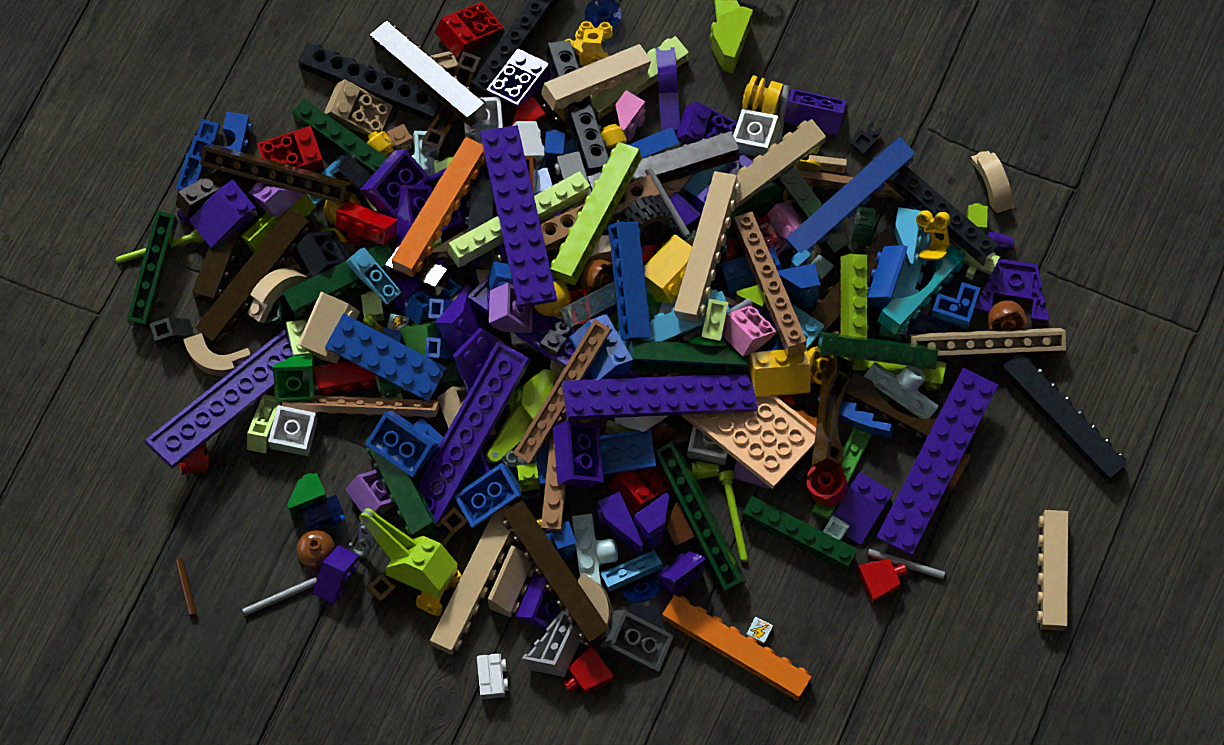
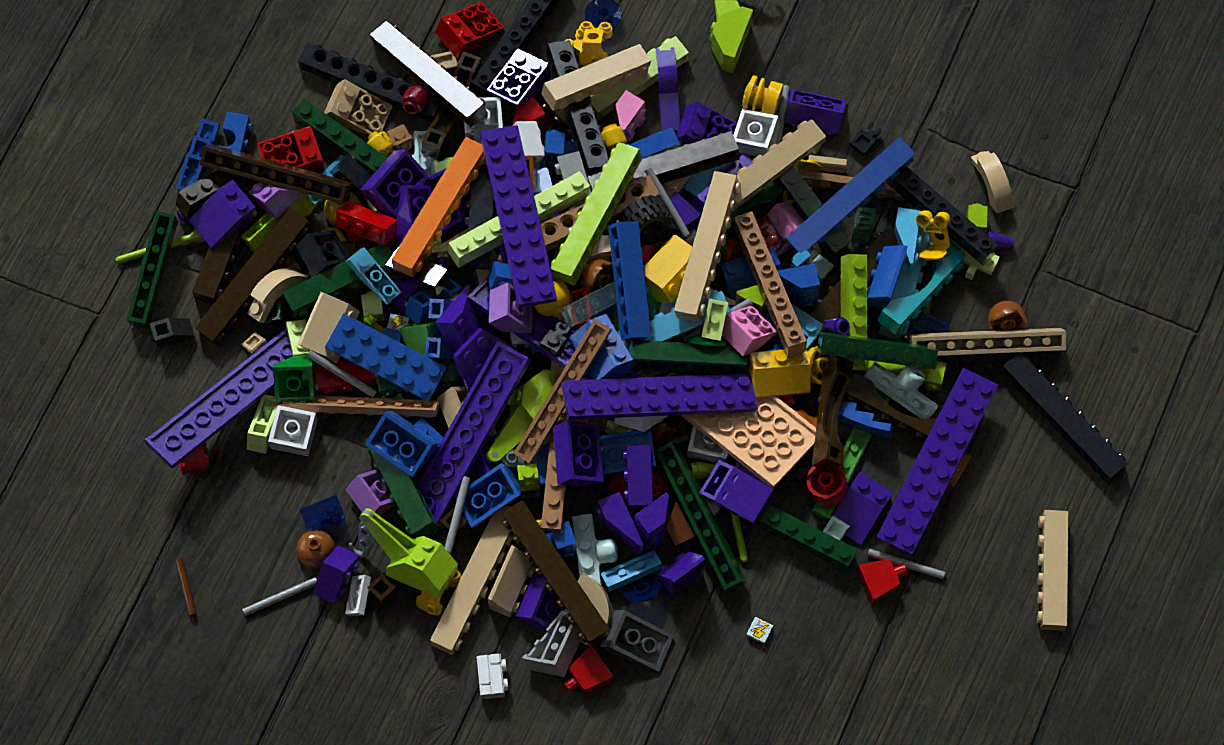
tan arch [183,333,251,376] -> none
green slope [287,473,329,520] -> none
orange brick [662,595,811,701] -> none
blue brick [930,282,980,330] -> none
dark purple wing [973,259,1049,323] -> none
none -> tan slope [241,332,268,355]
none -> light grey bar [307,350,377,398]
none -> white plate [345,575,371,616]
none -> dark red head [401,86,429,114]
none -> light grey bar [444,476,470,553]
none -> dark purple brick [623,445,653,506]
none -> dark purple slope [699,460,774,524]
none -> dark purple cone [822,317,850,335]

